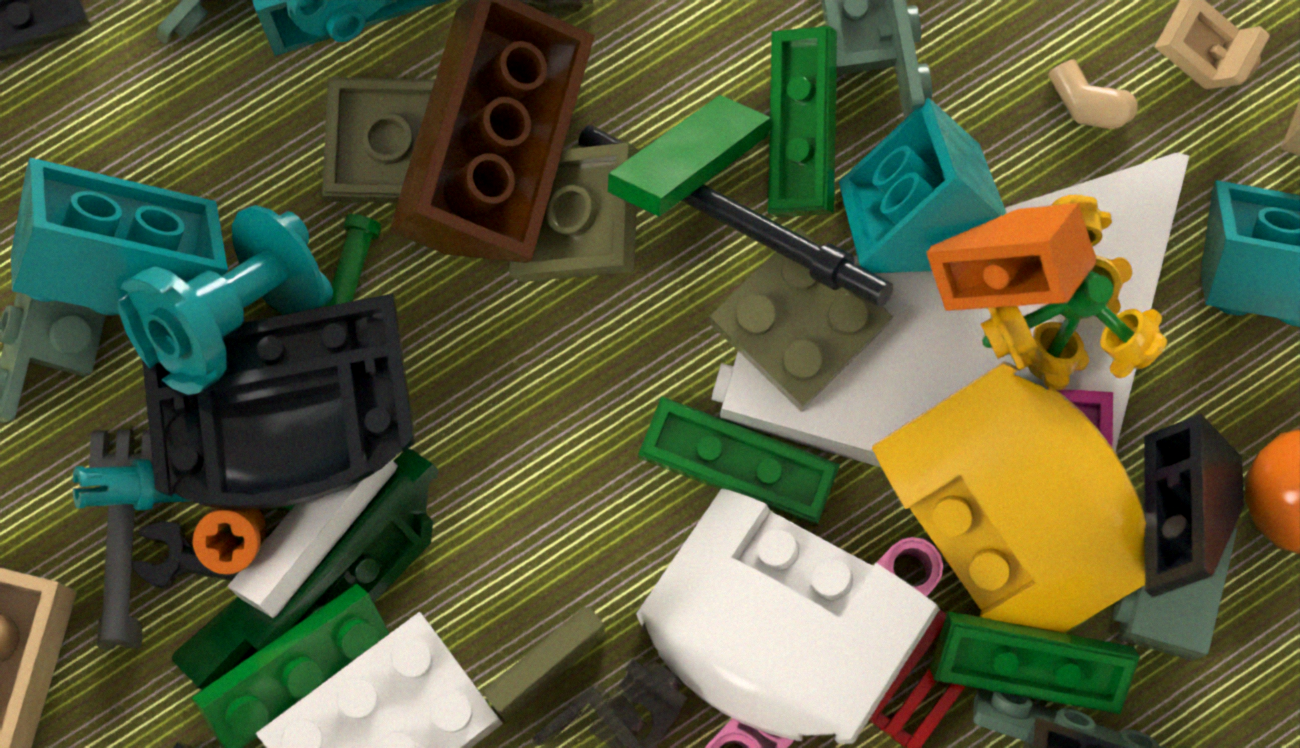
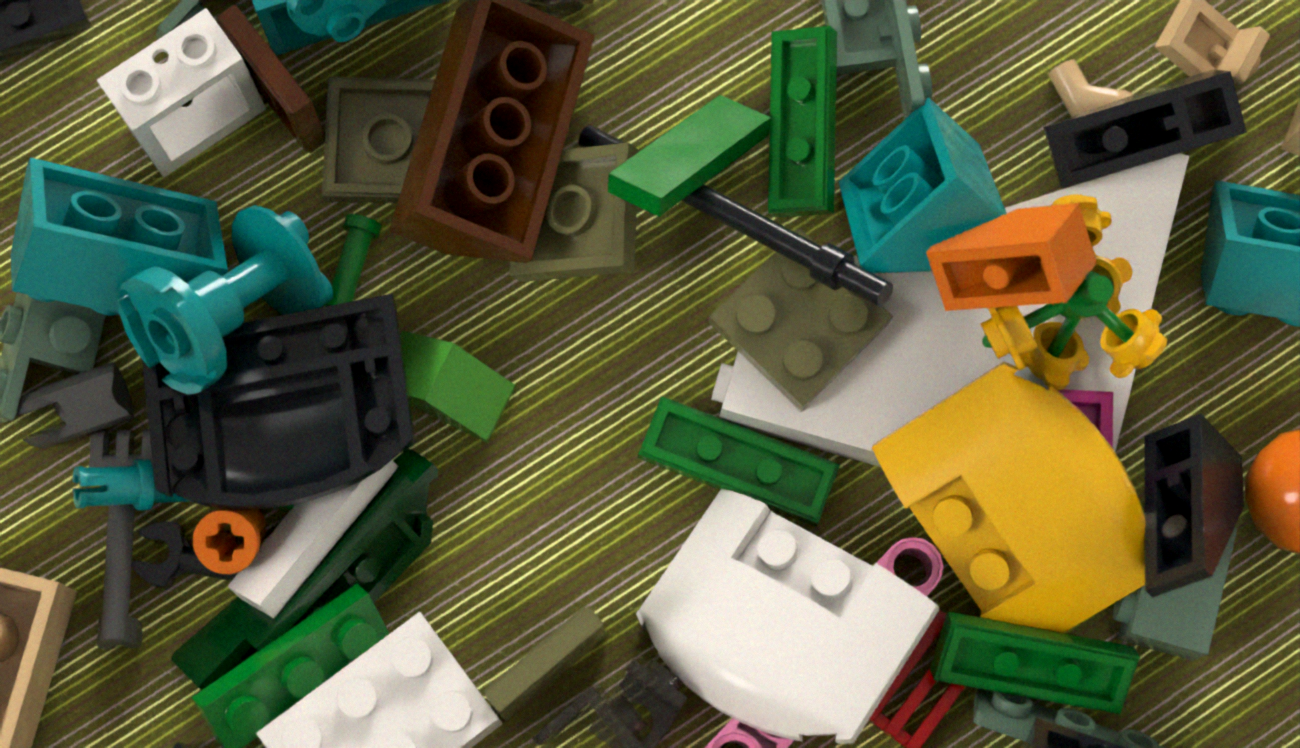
none -> dark grey piece [16,362,135,448]
none -> white window [97,8,266,178]
none -> reddish brown tile [217,4,325,154]
none -> bright green slope [400,331,516,443]
none -> black slope [1043,70,1247,189]

